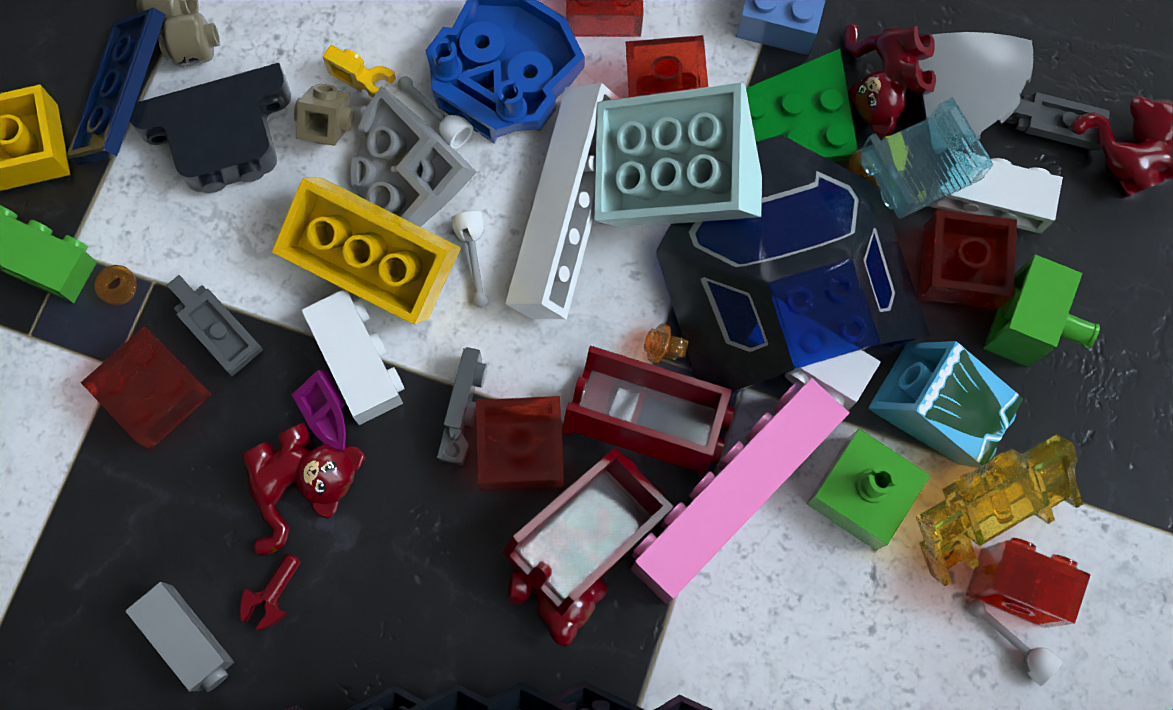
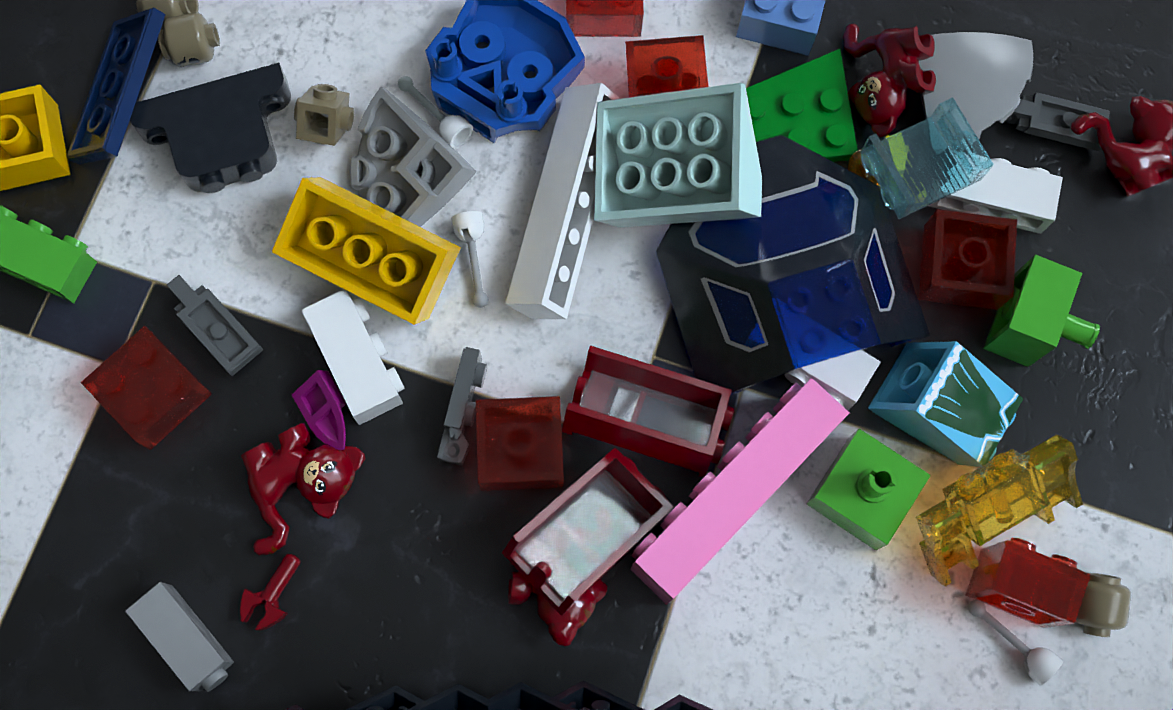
clear orange plate [95,265,137,305] -> none
yellow plate [322,44,396,98] -> none
clear orange plate [644,323,688,363] -> none
none -> dark tan head [1070,572,1131,637]

